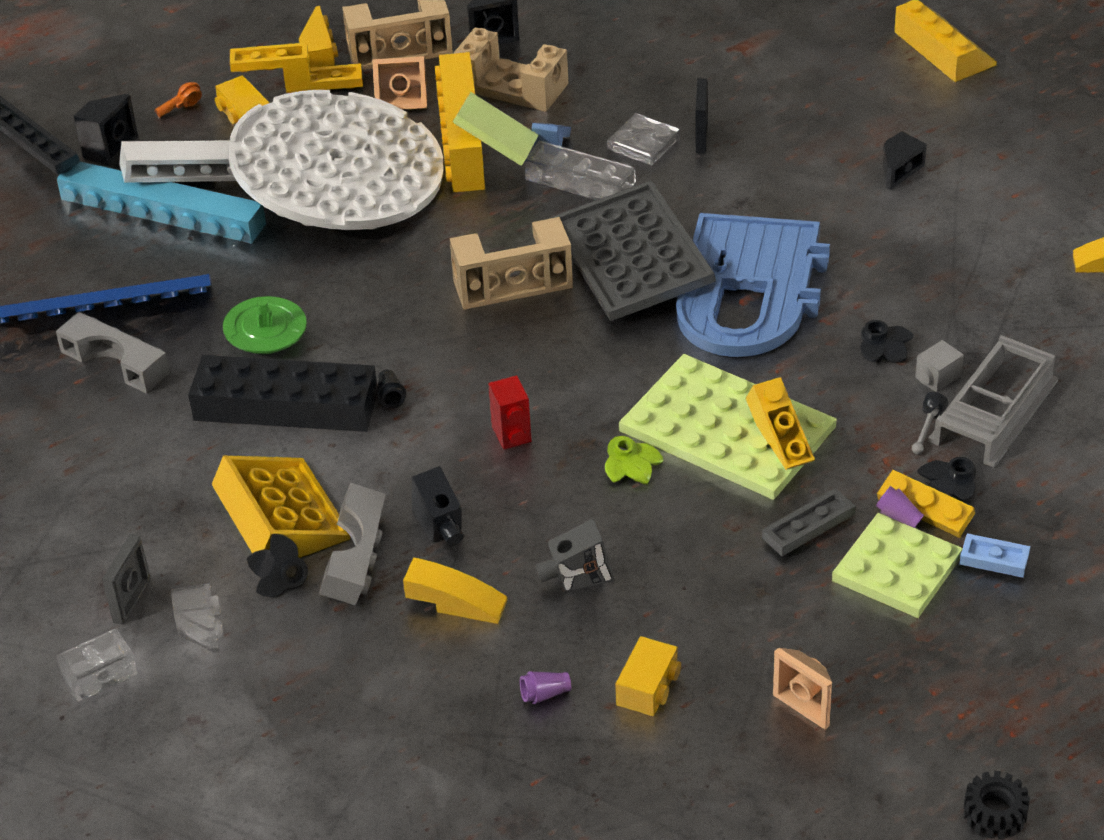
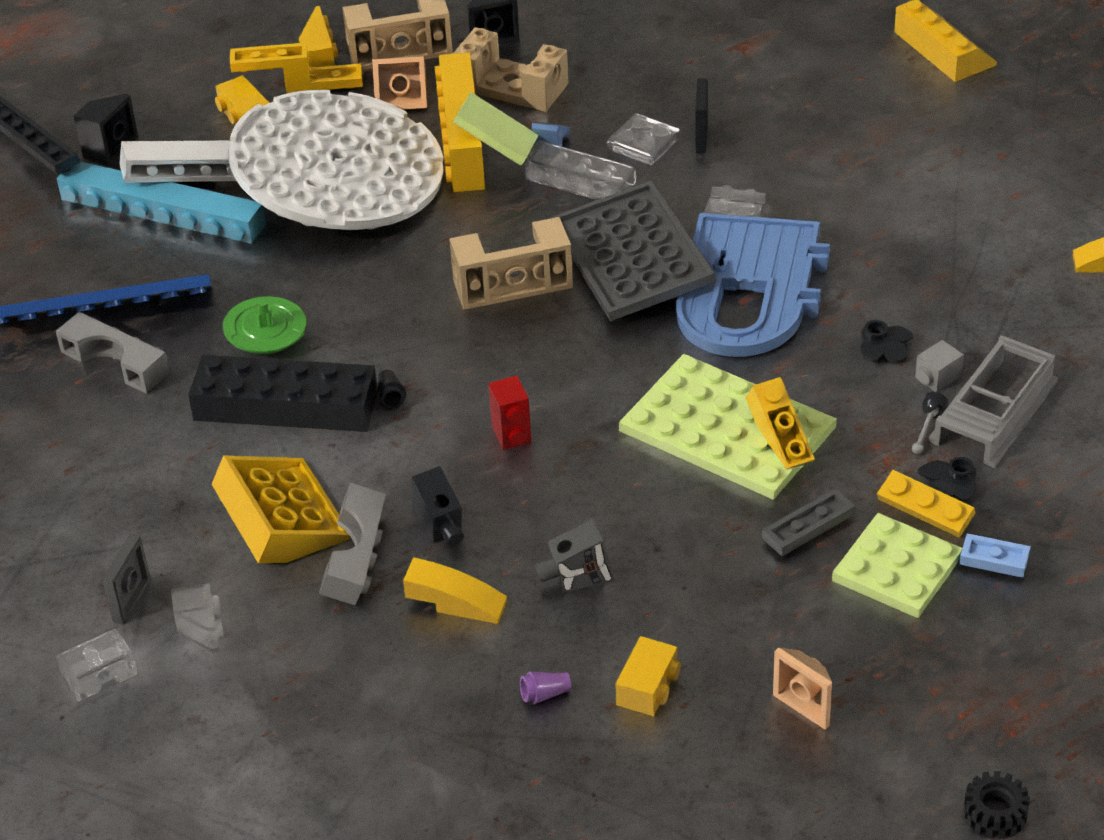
orange plate [154,82,202,118] -> none
black plate [246,533,308,597] -> none
lime plate [605,436,663,485] -> none
medium lavender cone [876,486,924,528] -> none
black slope [883,131,927,190] -> none
none -> clear plate [704,185,767,217]

